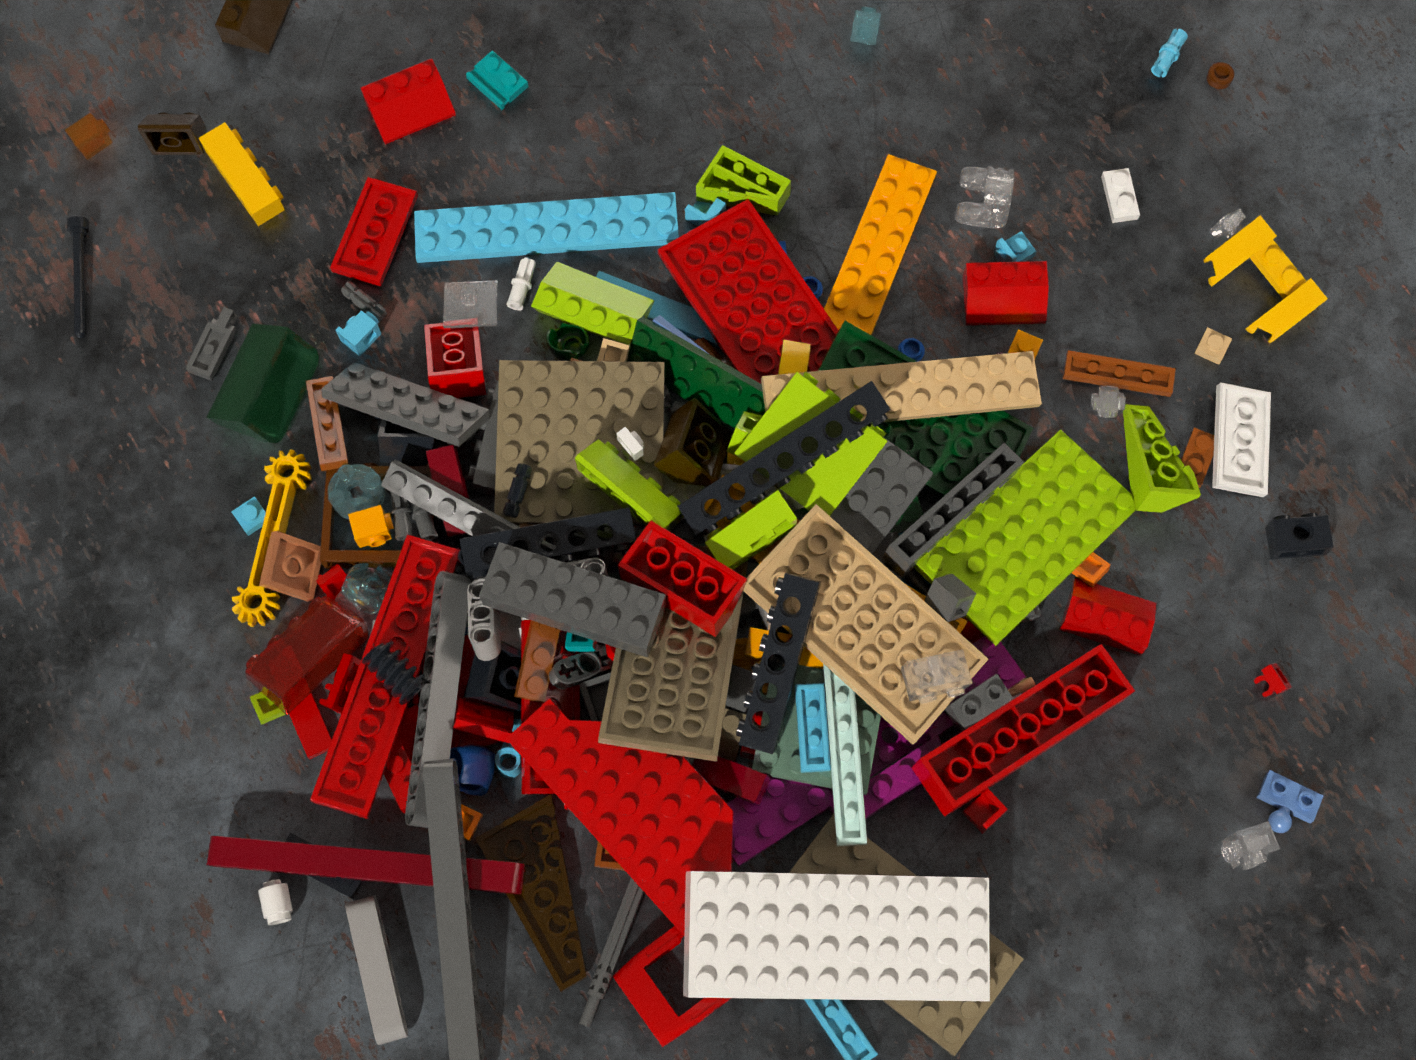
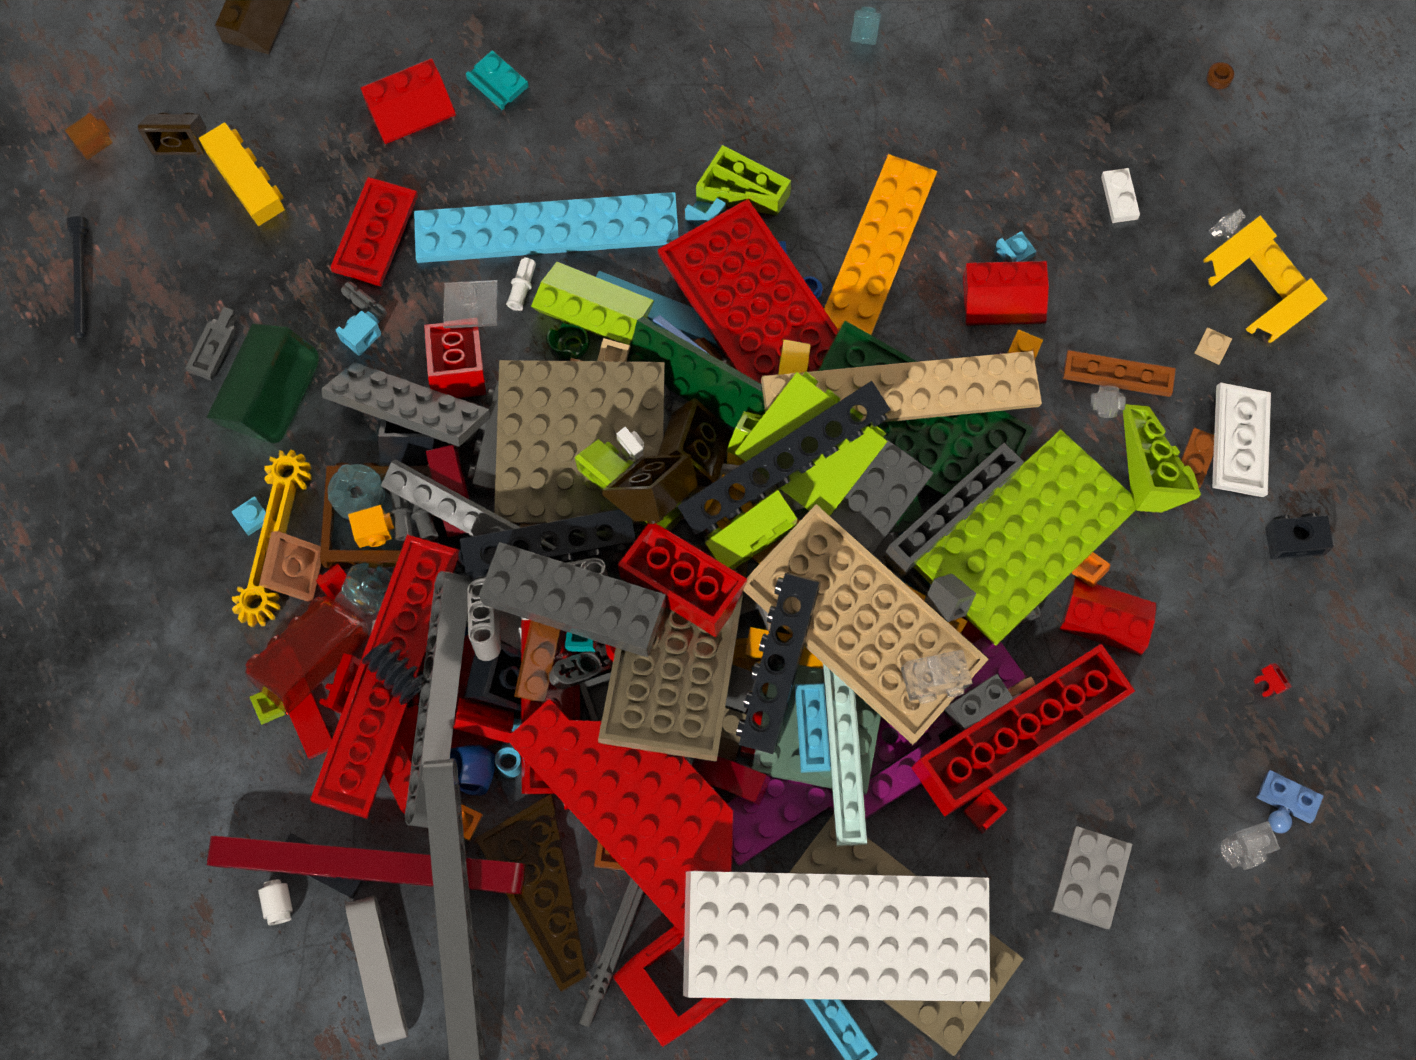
dark orange plate [306,376,349,471] -> none
black axle [503,463,532,518] -> none
blue plate [898,338,925,362] -> none
clear piece [955,166,1014,228] -> none
medium azure pin [1151,29,1188,78] -> none
none -> dark brown slope [602,454,698,524]
none -> light grey plate [1051,826,1133,930]

